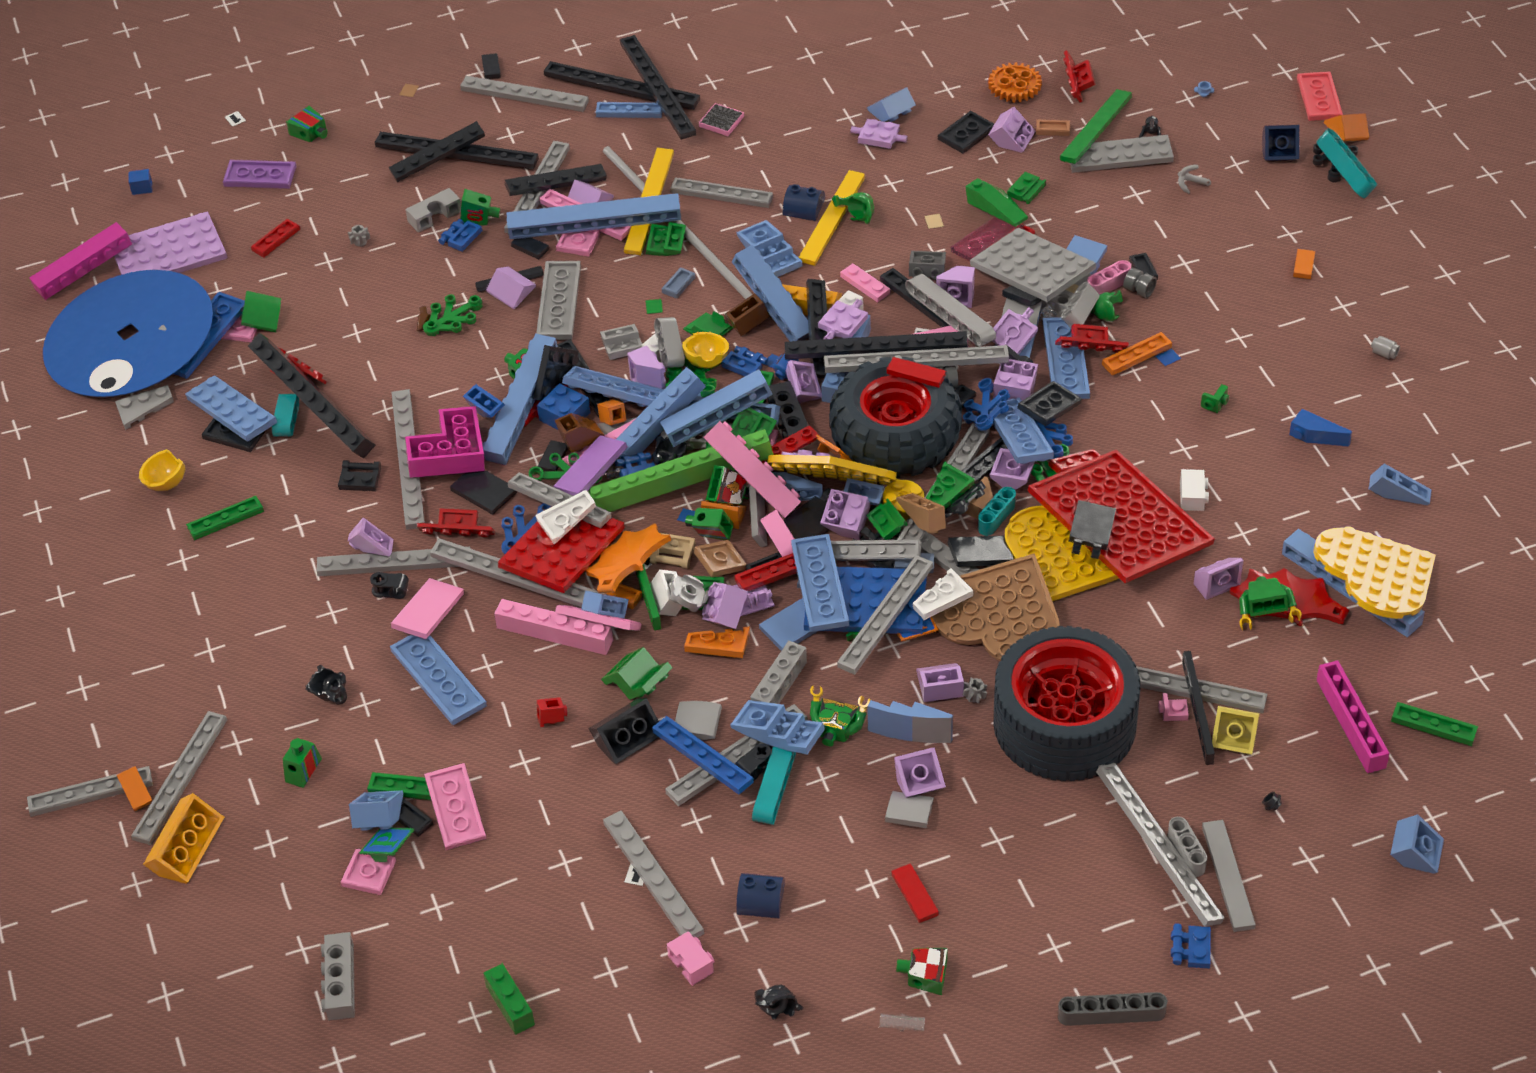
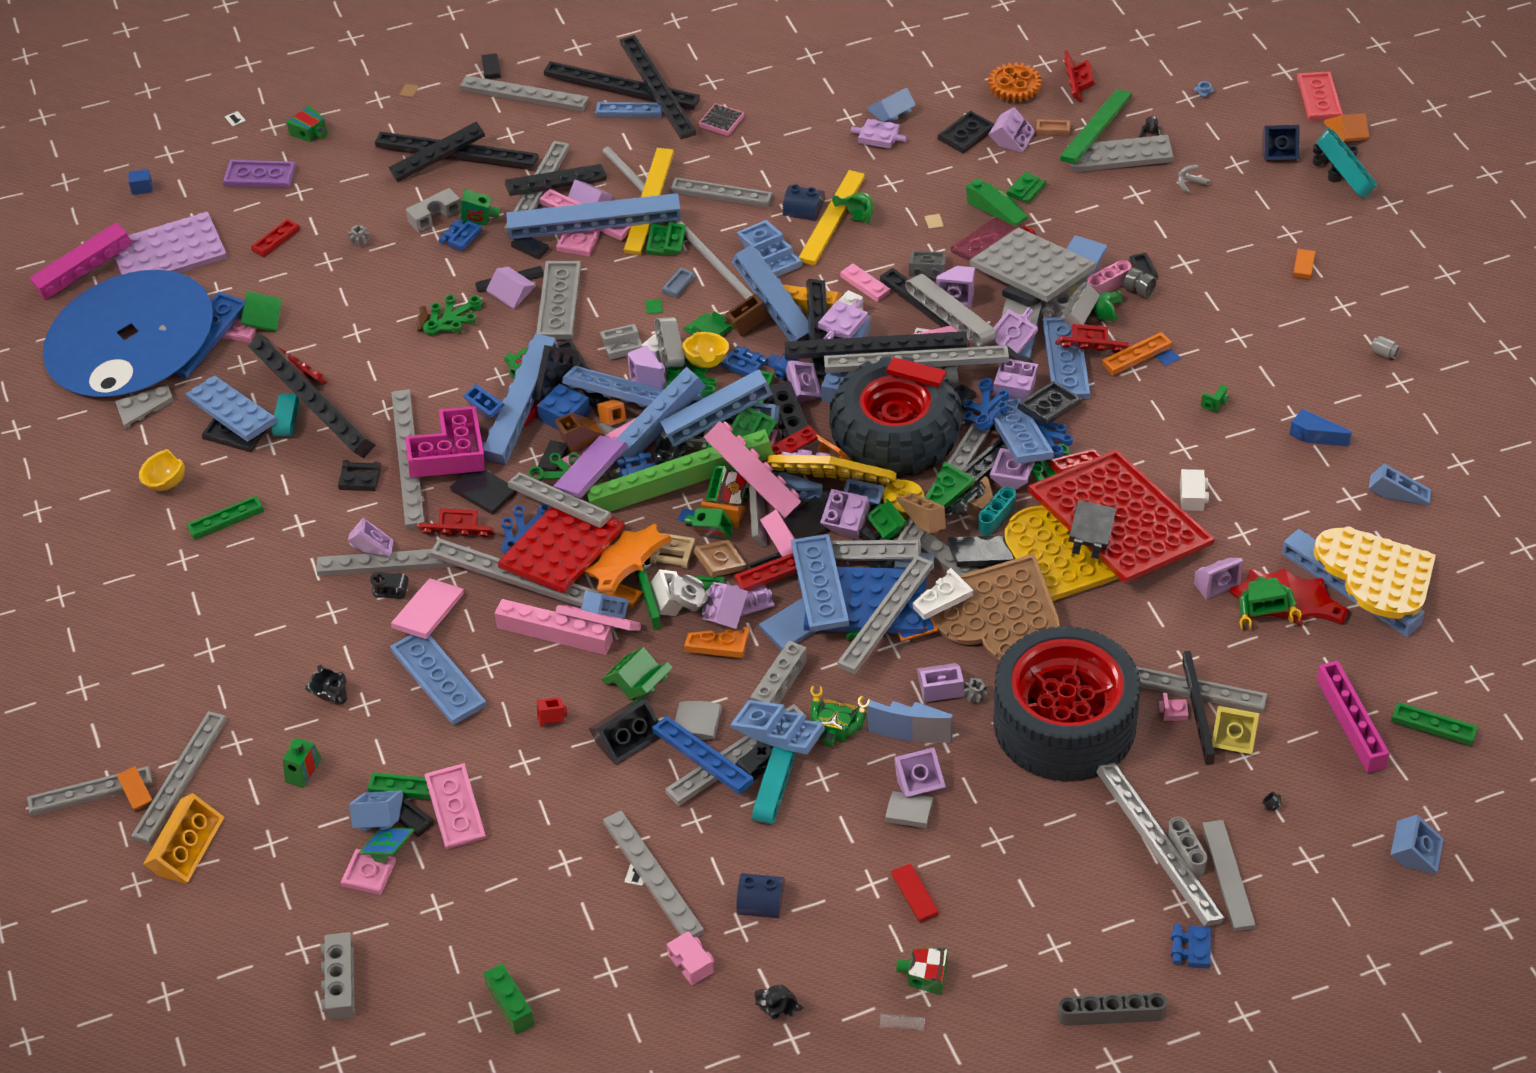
white wing [536,490,596,544] -> none

